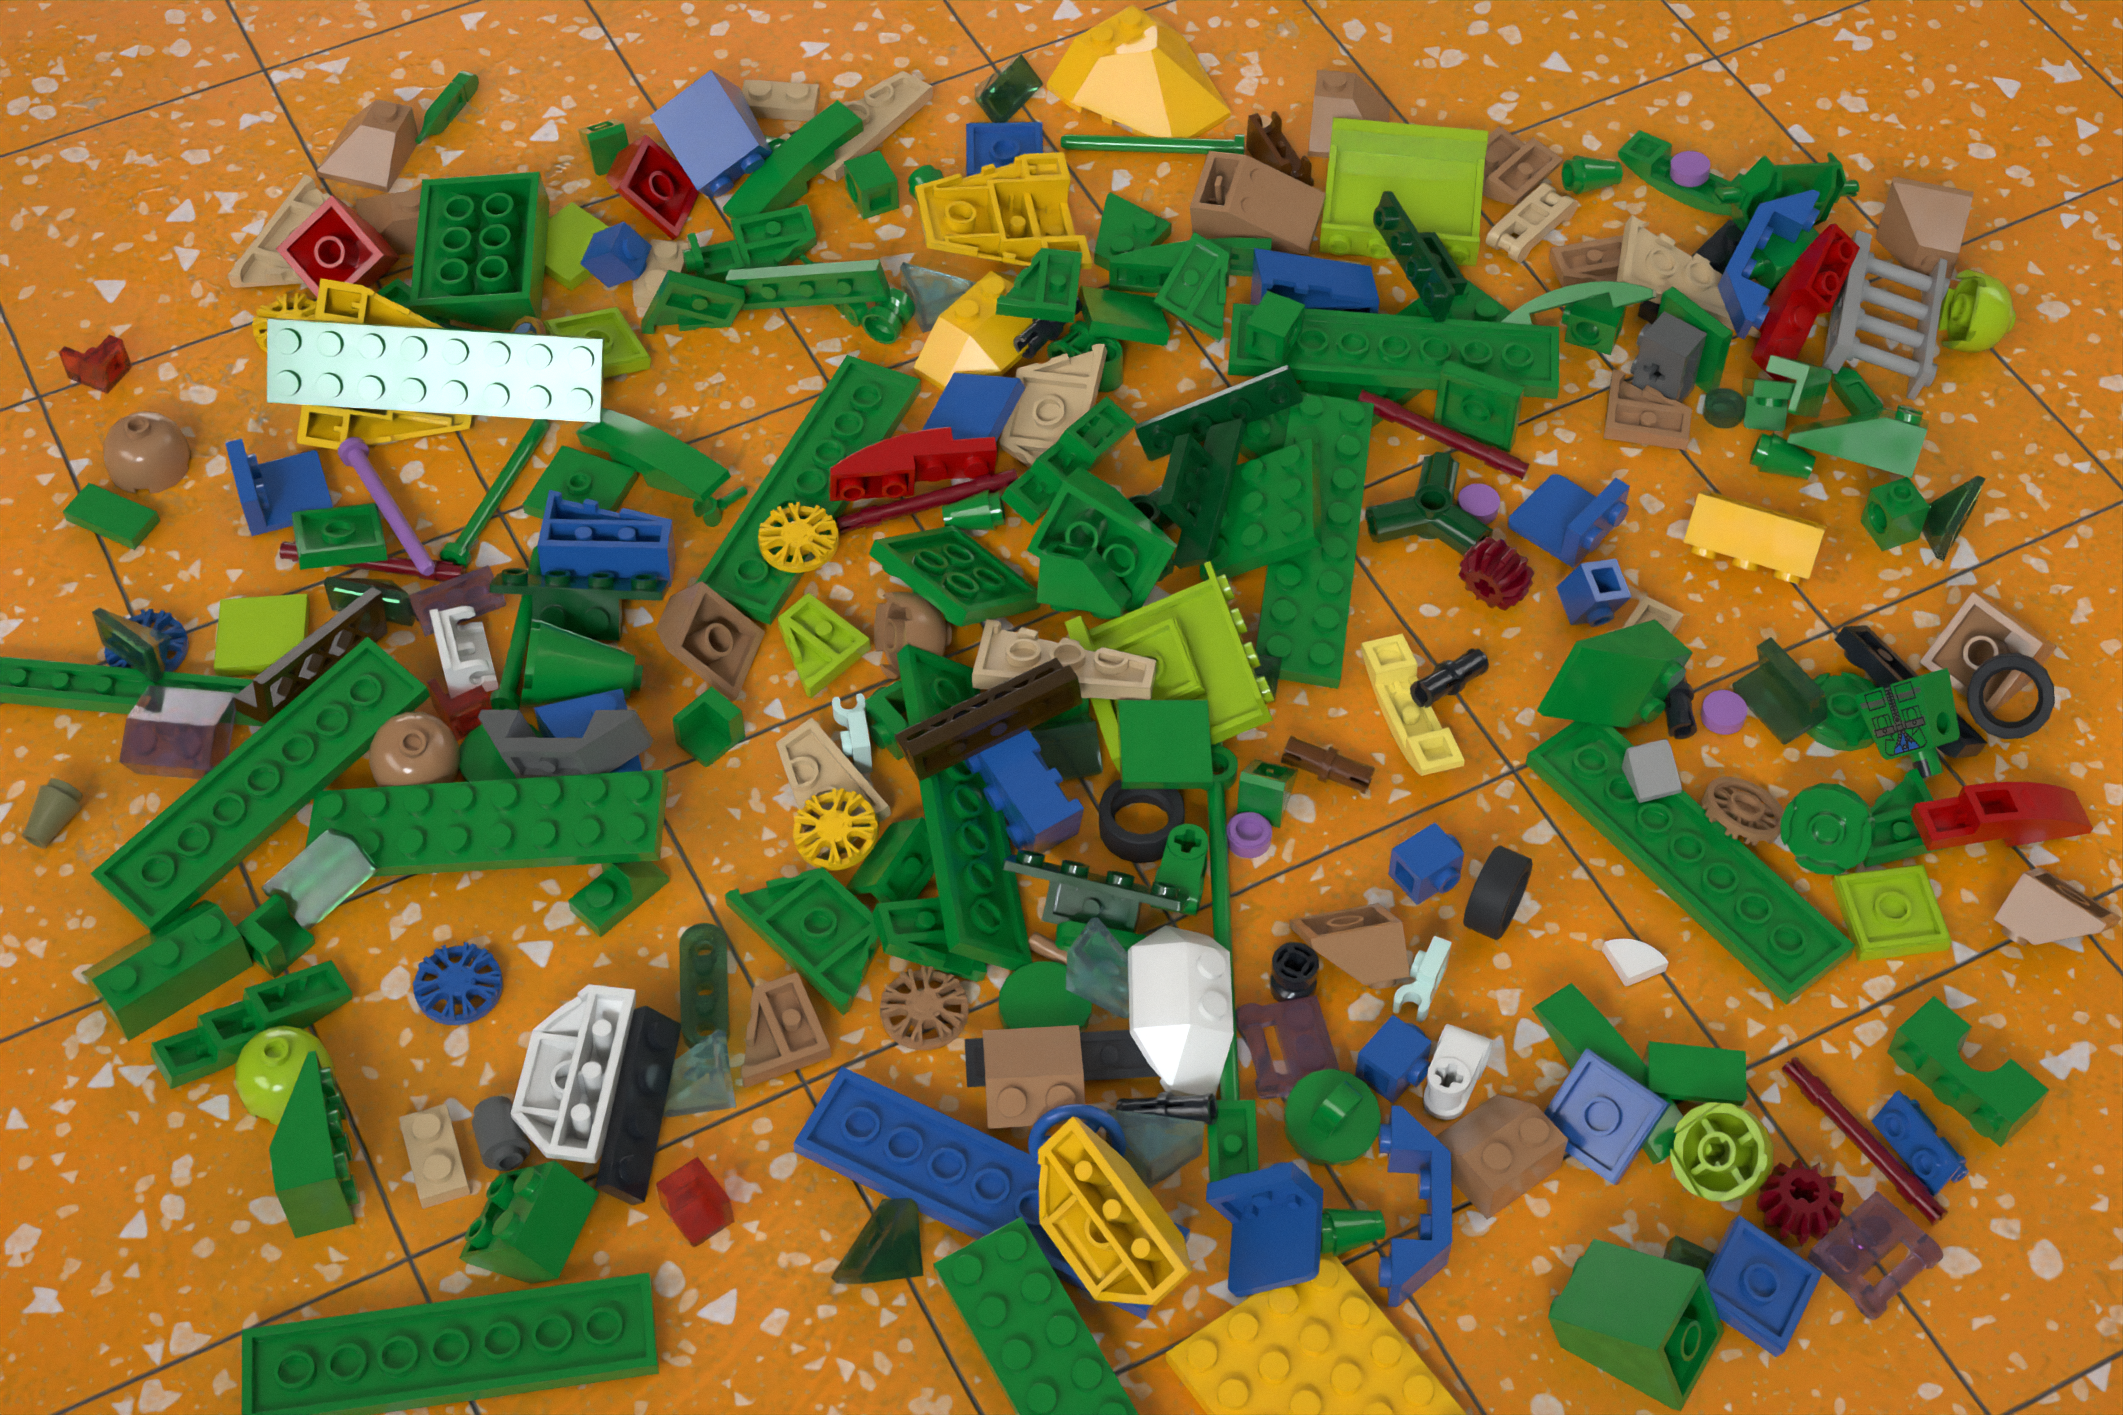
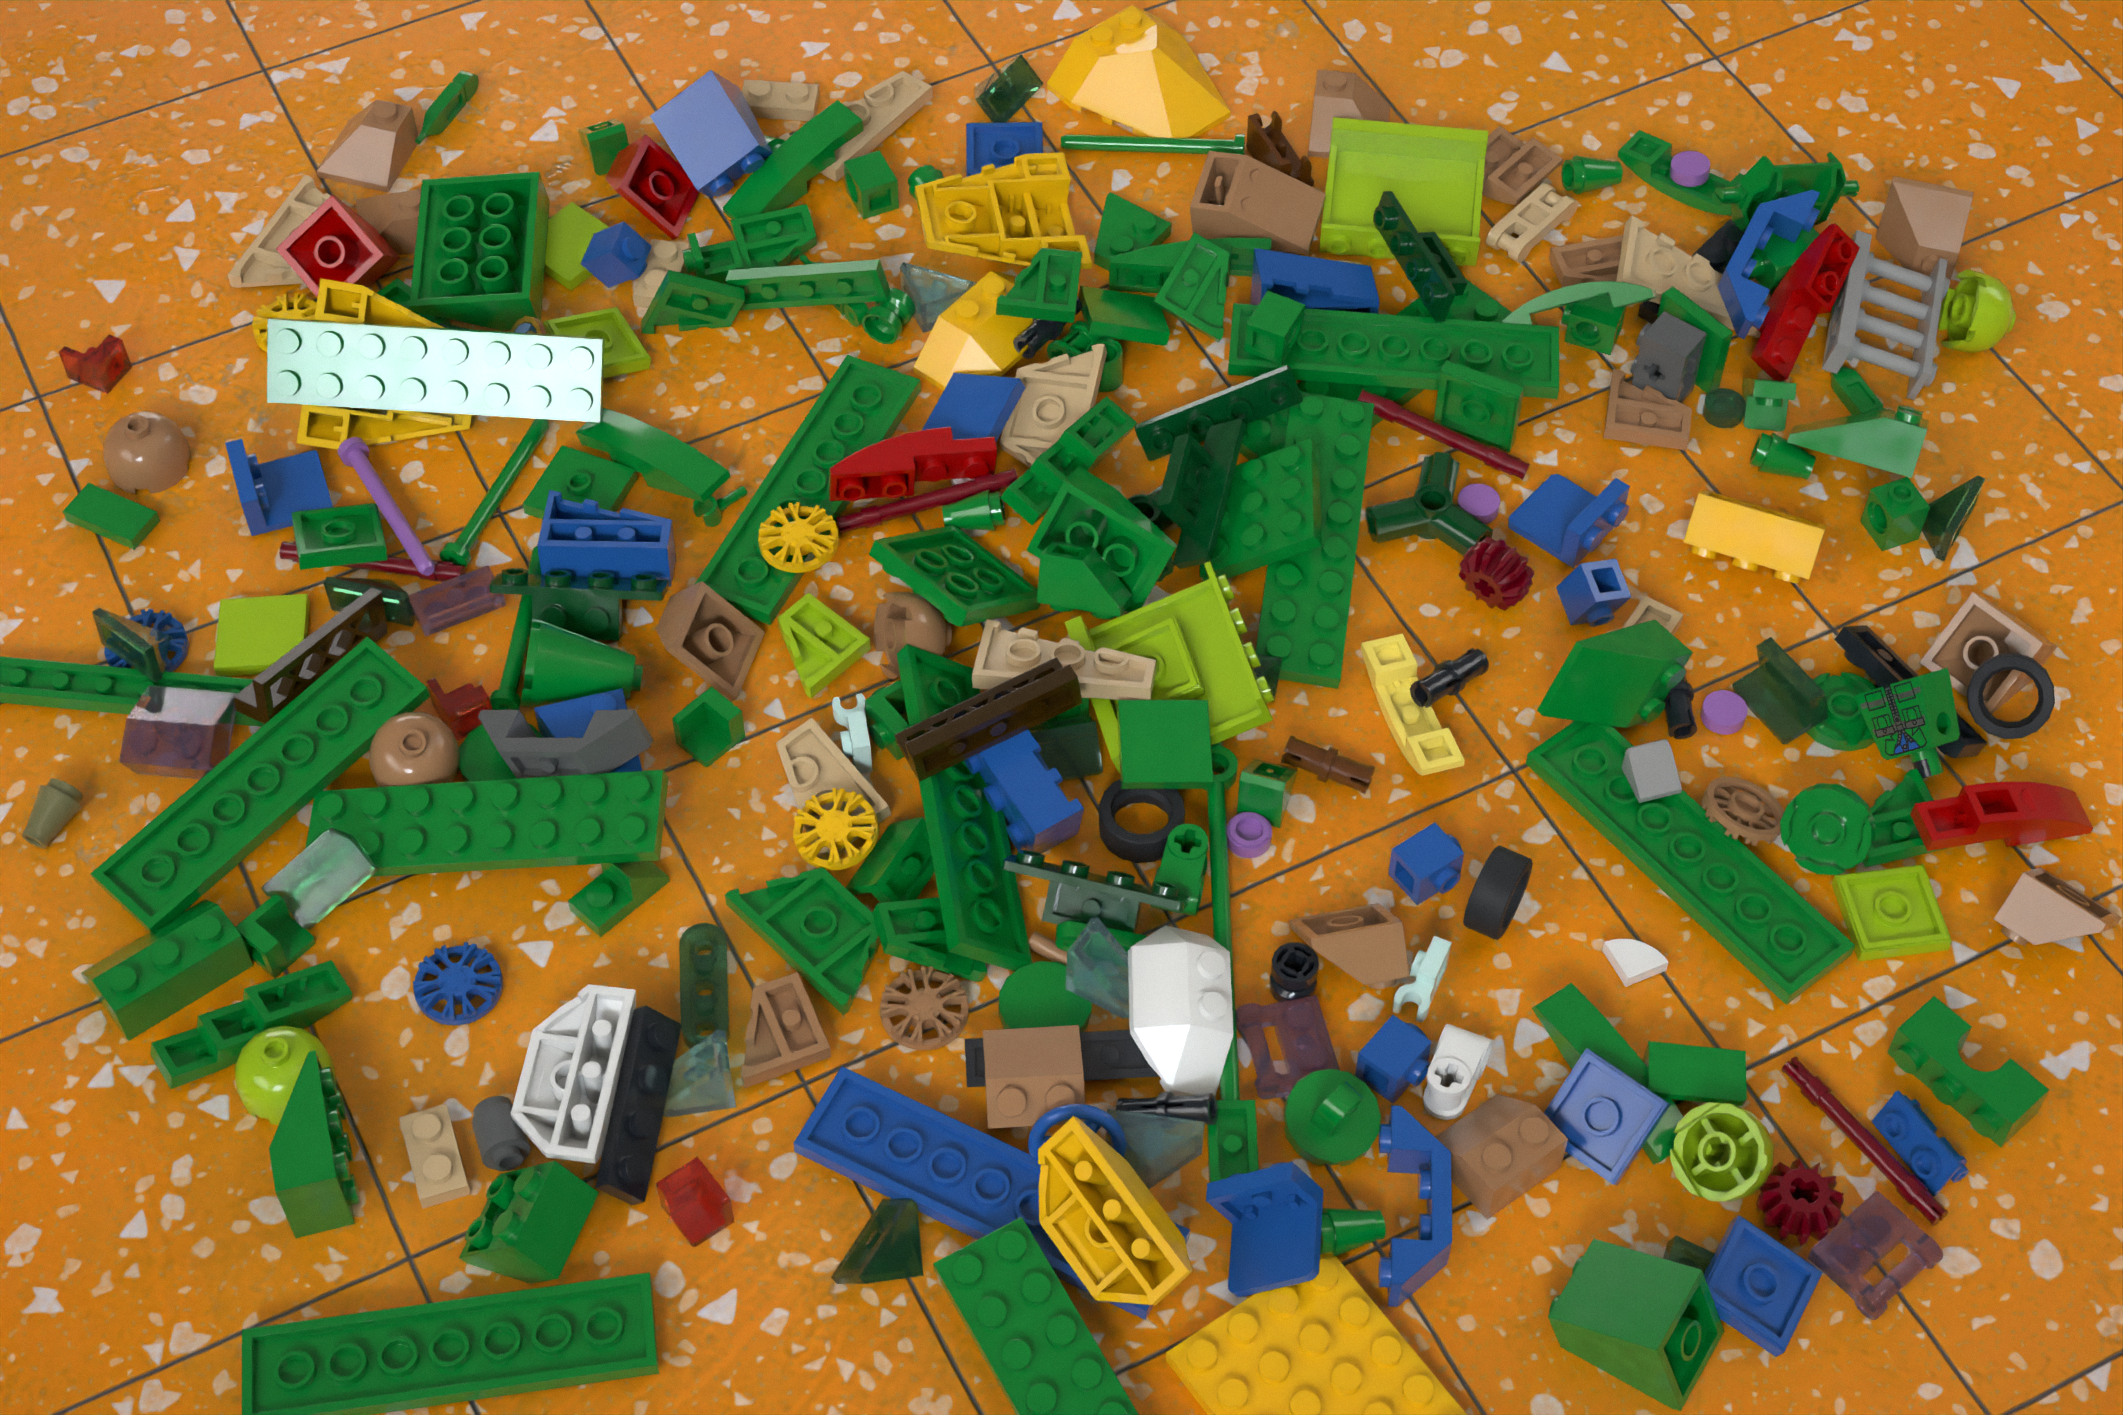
white hinge [429,606,499,700] -> none
green panel [1766,355,1833,418] -> none

